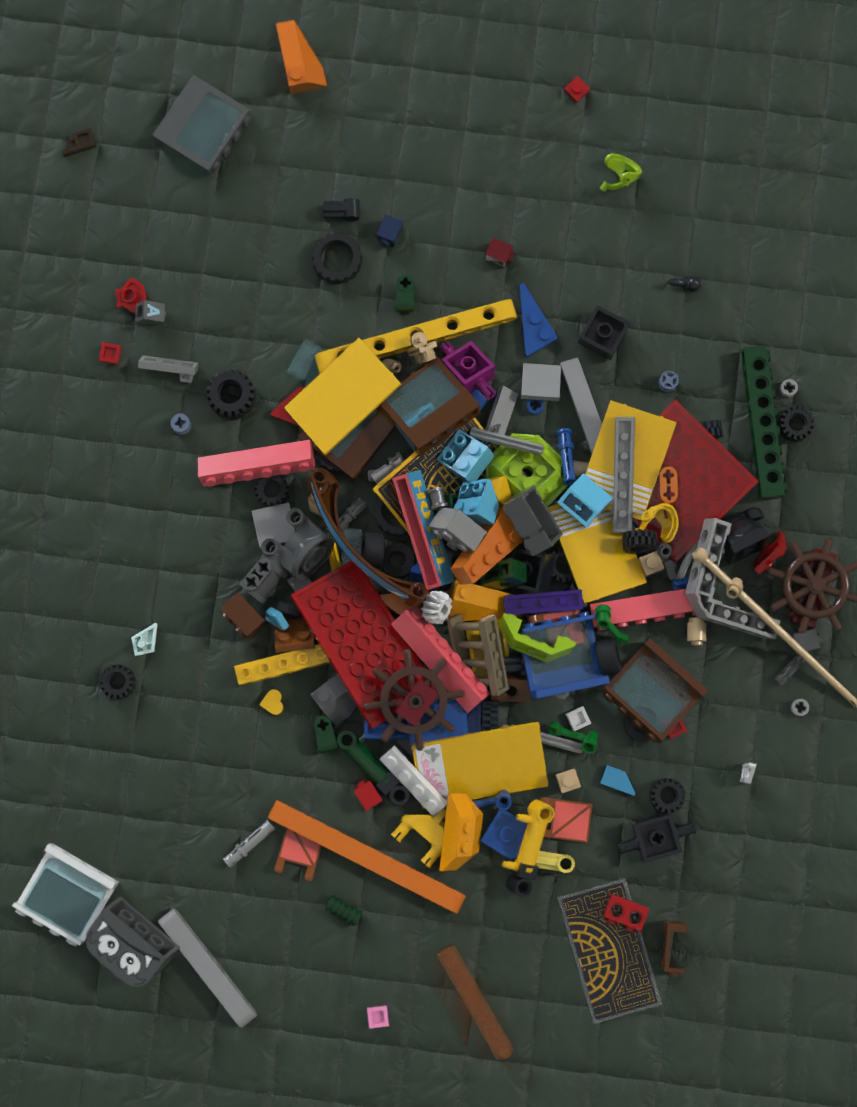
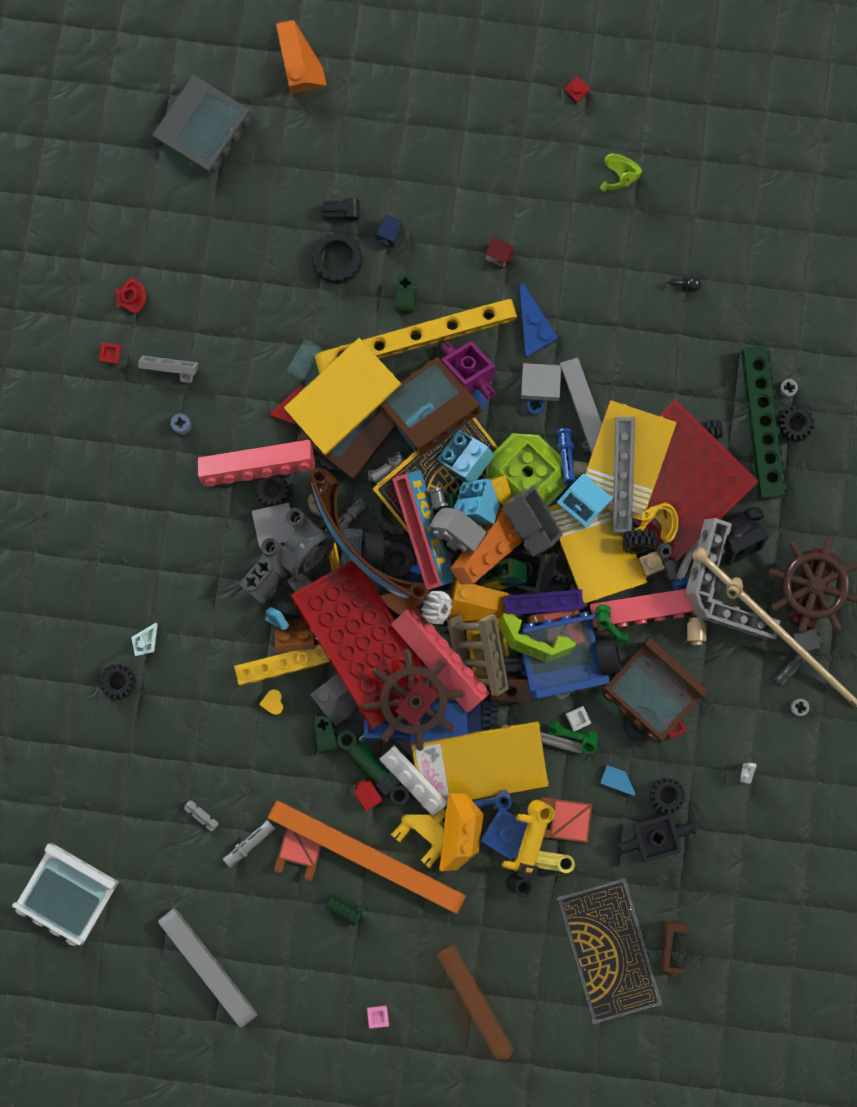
dark brown tile [62,128,97,157] -> none
dark grey brick [86,896,180,987] -> none
dark grey brick [135,300,166,326] -> none
black tyre [206,369,256,420] -> none
reddish brown brick [221,592,268,639] -> none
tan arm [381,358,402,373] -> none
tan hips [407,332,437,364] -> none
light grey axle [470,427,544,455] -> none
light grey hinge [485,386,518,446] -> none
tan brick [555,768,581,793] -> none
black brick [578,305,631,360] -> none
red brick [603,893,649,933] -> none
sand blue wheel [658,371,679,392] -> none
orange beam [660,466,678,503] -> none
red wing [753,530,787,574] -> none
none -> light grey axle [184,800,219,832]

